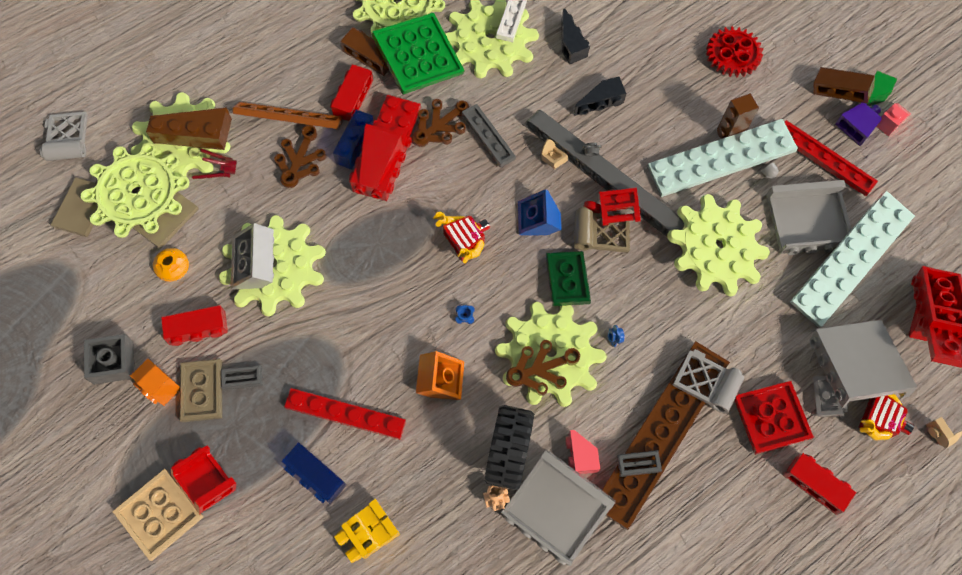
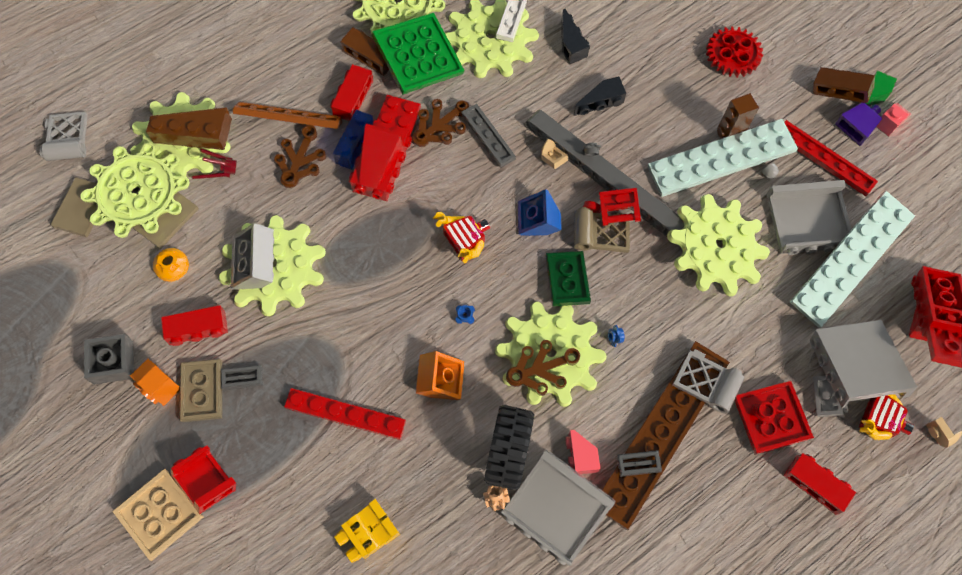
clear blue brick [282,442,347,504] -> none

